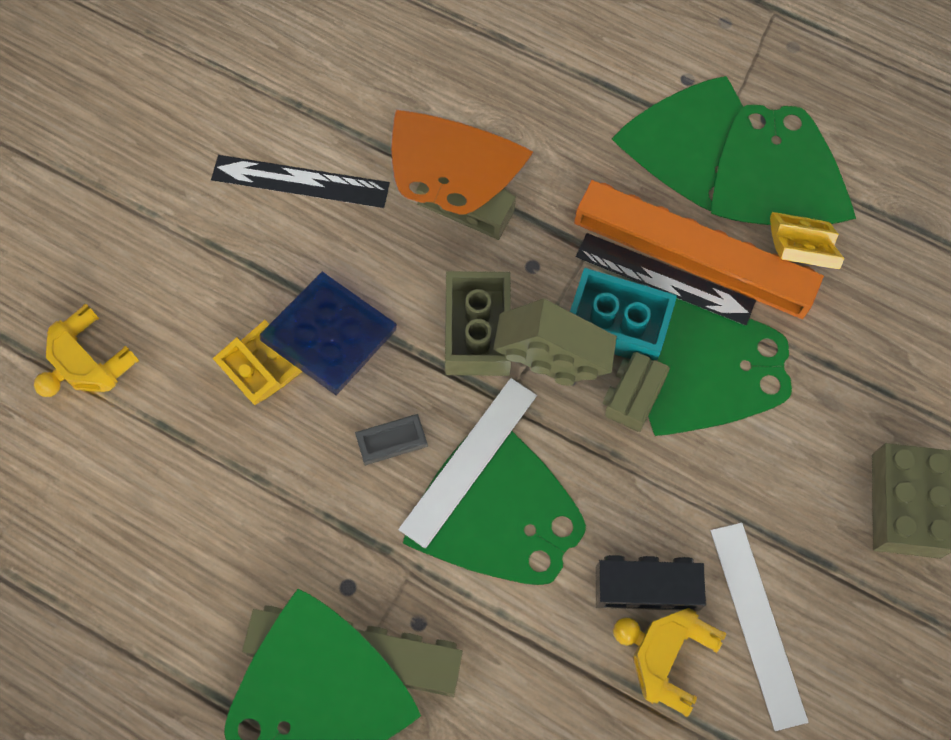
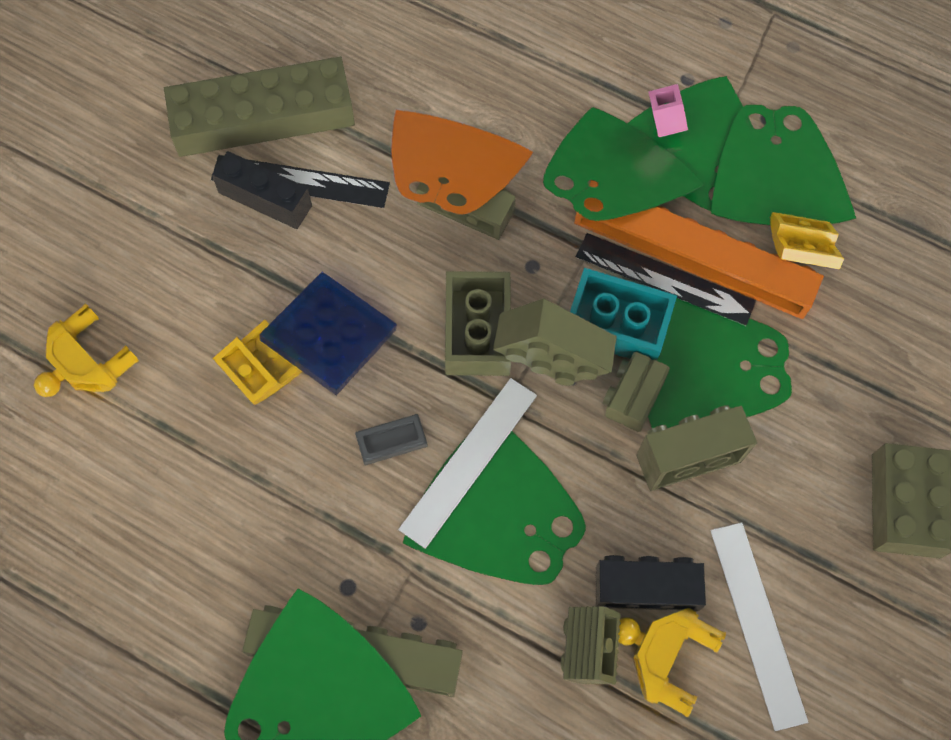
none -> olive brick [164,56,355,157]
none -> black brick [212,151,312,229]
none -> green piece [543,107,704,221]
none -> olive brick [560,606,621,685]
none -> olive brick [636,405,758,491]
none -> bright pink brick [648,84,688,137]

